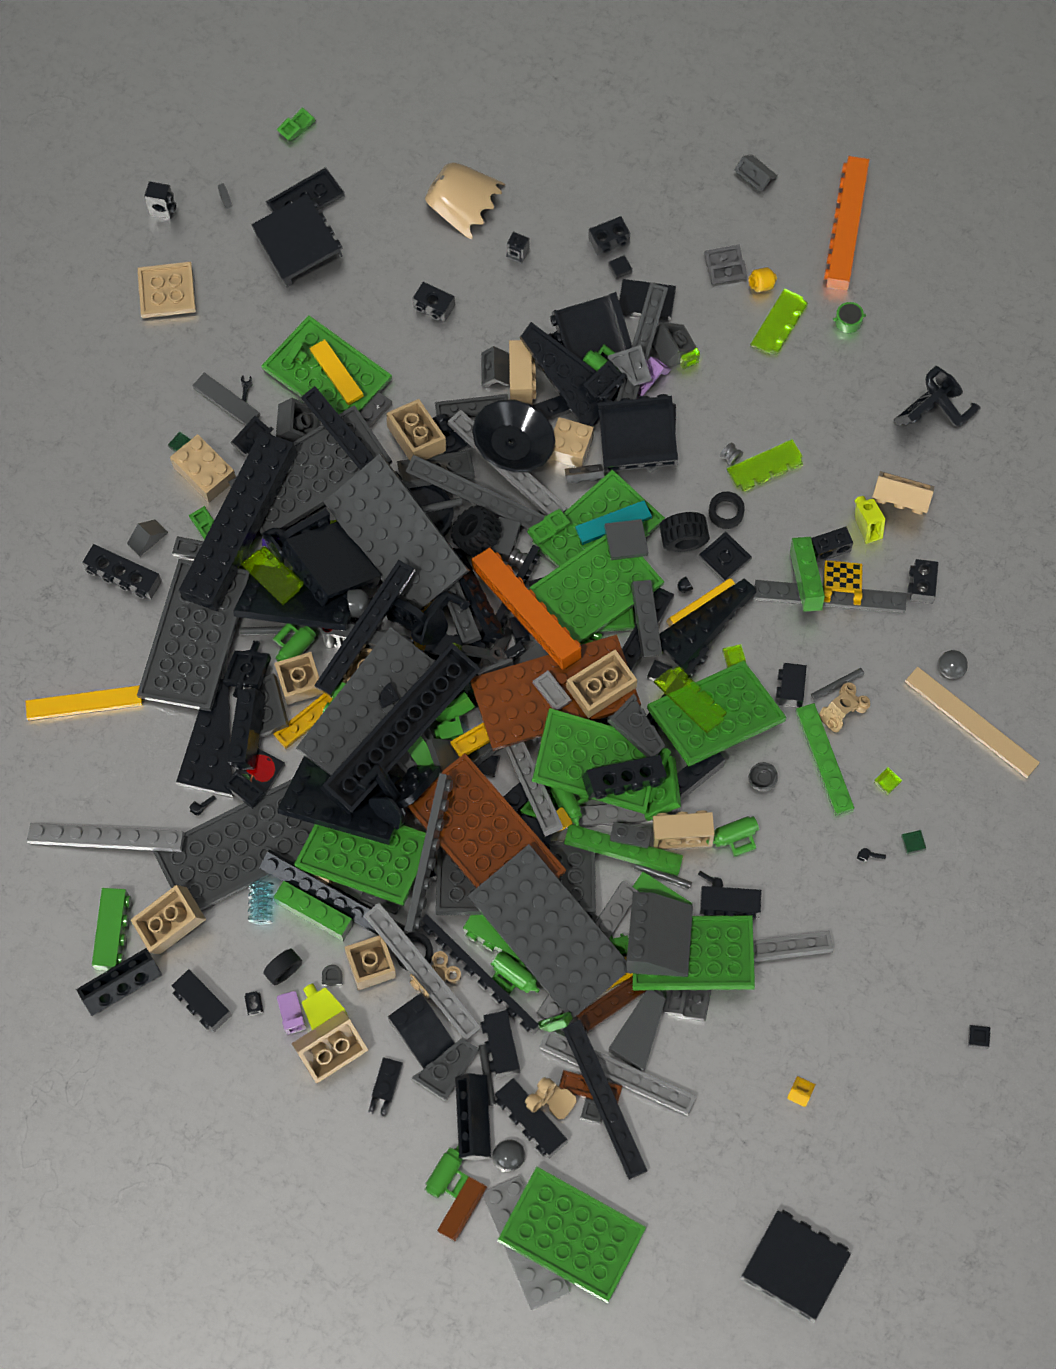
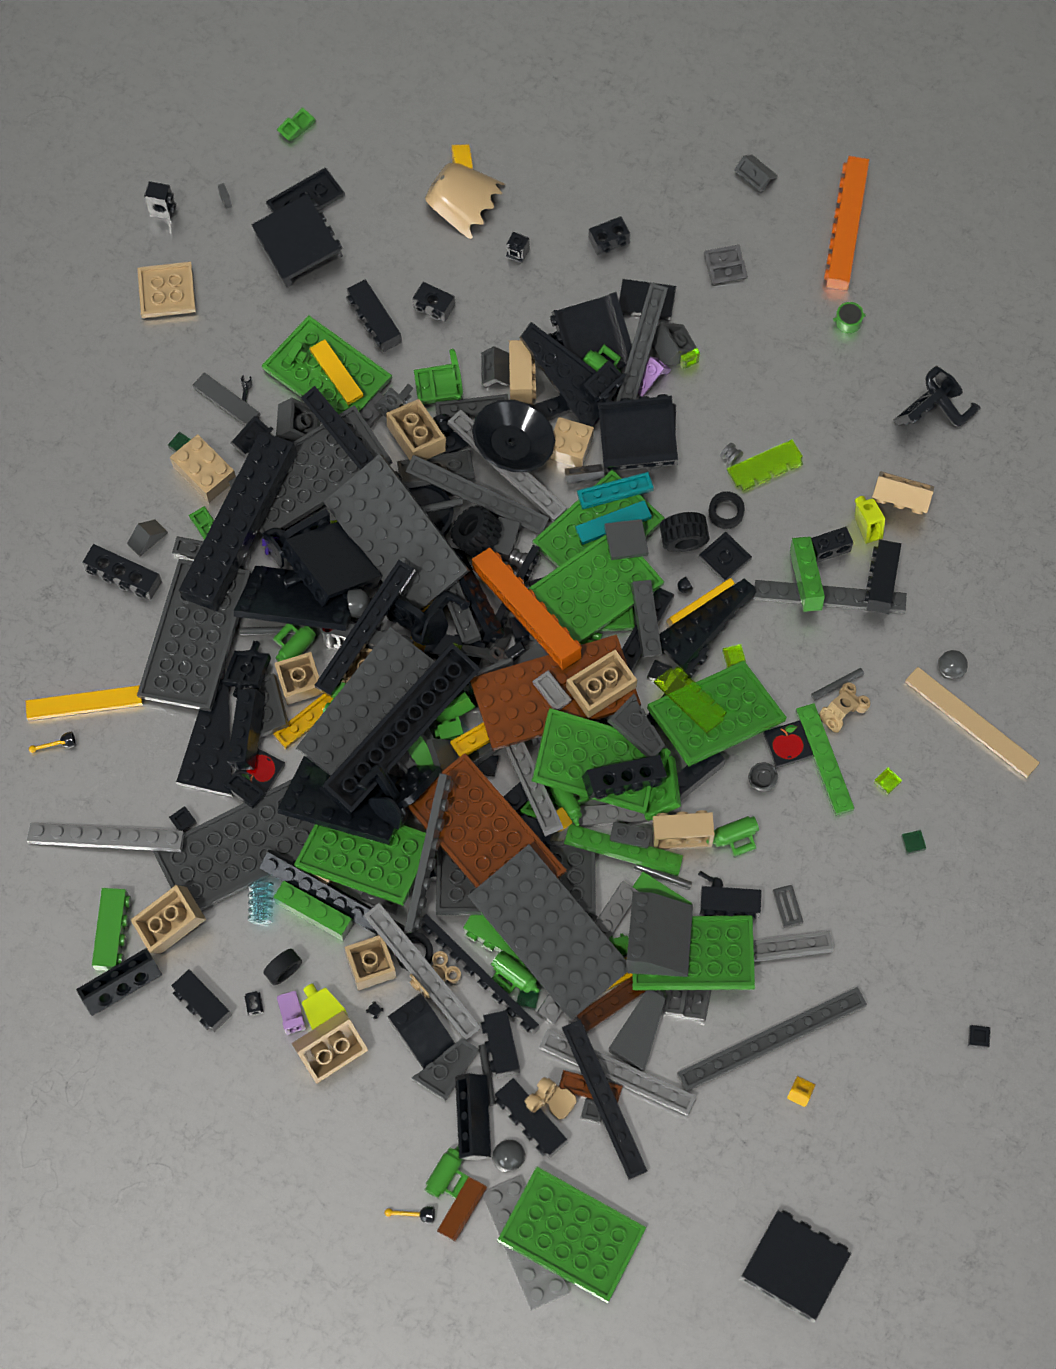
black hand [190,795,216,816] -> none
clear neon green windscreen [241,547,303,605] -> none
dark grey tile [322,965,343,986] -> none
black hinge [368,1057,403,1117] -> none
black tile [379,683,399,709] -> none
bright green slope [527,508,570,546] -> none
bright green tile [538,1012,573,1032] -> none
black tile [608,255,633,279] -> none
dark grey wing [608,345,653,386] -> none
yellow head [748,267,777,292] -> none
clear neon green windscreen [750,289,808,355] -> none
black brick [776,663,807,707] -> none
yellow flag [823,560,862,605] -> none
black hand [857,848,886,862] -> none
black brick [907,559,938,604] -> none
none -> hinge [29,731,76,753]
none -> black plate [169,806,197,832]
none -> black brick [346,279,402,352]
none -> black piece [366,1001,384,1019]
none -> dark grey bracket [374,383,414,418]
none -> hinge [385,1206,435,1224]
none -> bright green piece [414,349,463,405]
none -> yellow slope [451,144,473,169]
none -> clear green tile [517,989,540,1010]
none -> teal tile [577,472,654,510]
none -> dark grey plate [677,987,867,1092]
none -> tile [763,720,813,768]
none -> dark grey tile [773,885,803,928]
none -> black brick [864,539,902,614]

